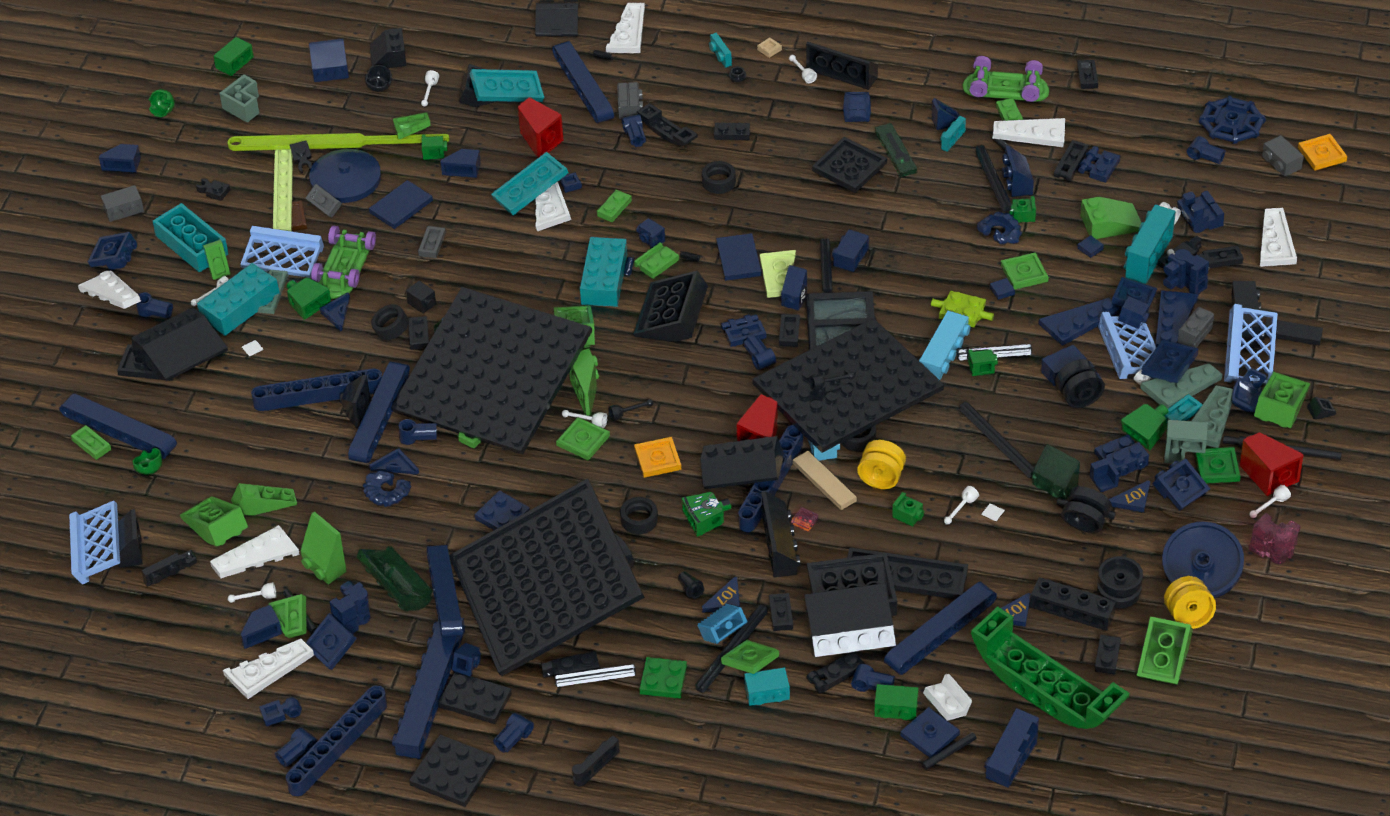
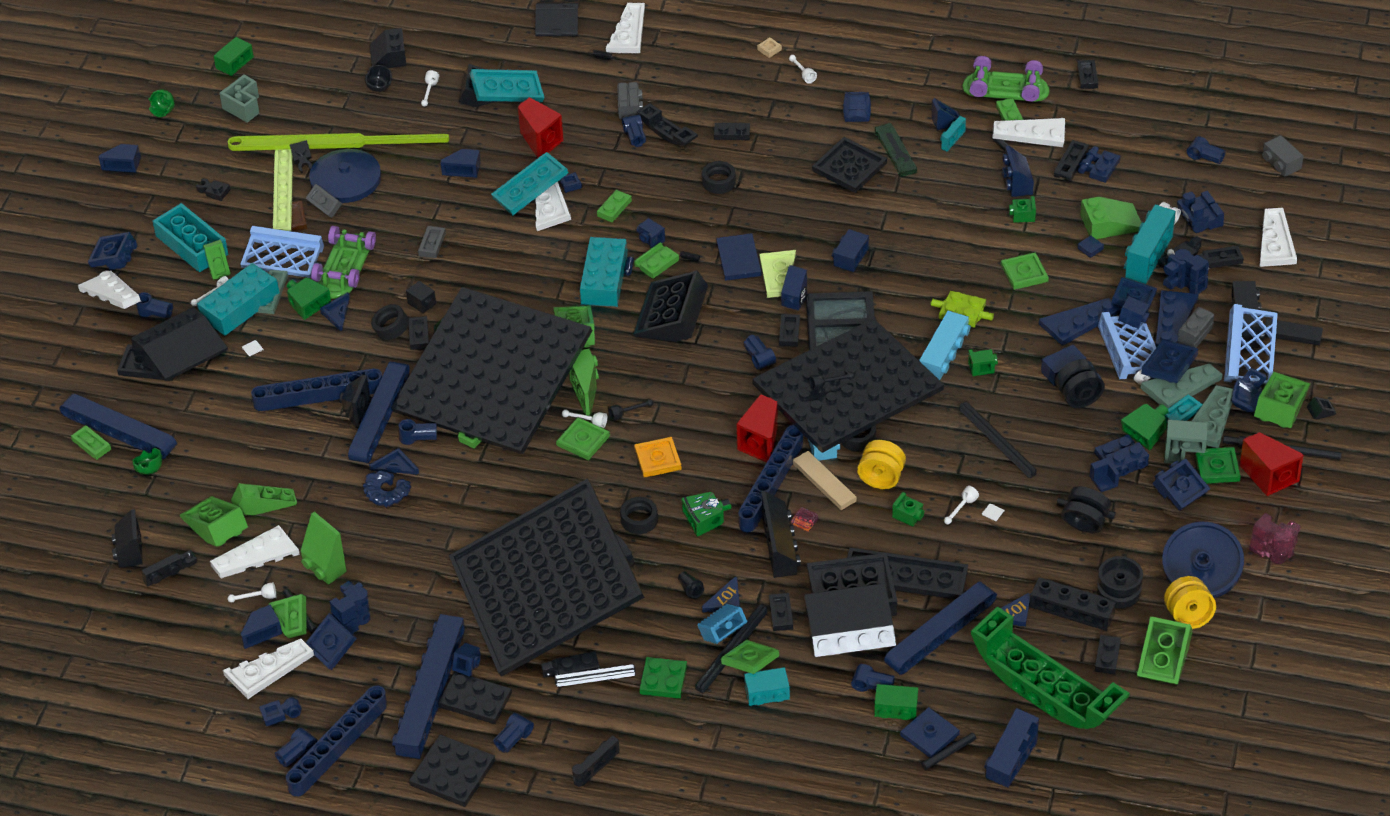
light blue fence [69,501,120,585] -> none
dark grey brick [101,185,144,222] -> none
dark blue slope [309,39,349,82] -> none
clear green container [357,546,433,611] -> none
dark blue tile [369,180,433,229] -> none
bright green wing [393,112,431,139] -> none
green brick [422,135,448,160] -> none
dark blue beam [427,545,462,637] -> none
dark blue plate [474,490,530,530] -> none
dark blue beam [552,41,614,124] -> none
black slope [701,436,784,489] -> none
teal plate [709,32,732,68] -> none
dark blue plate [721,314,766,347] -> none
black plate [729,66,746,82] -> none
black slope [806,42,878,90] -> none
black plate [806,652,865,693] -> none
black axle [820,238,832,293] -> none
white bracket [923,674,972,721] -> none
axle [957,344,1032,361] -> none
black axle [975,145,1012,212] -> none
dark blue piece [977,212,1022,245] -> none
dark blue tile [990,278,1015,300] -> none
clear green slope [1032,444,1080,499] -> none
dark blue tile [1109,481,1150,512] -> none
dark blue plate [1198,95,1266,144] -> none
white hinge [1249,484,1291,518] -> none
light orange plate [1298,134,1347,171] -> none

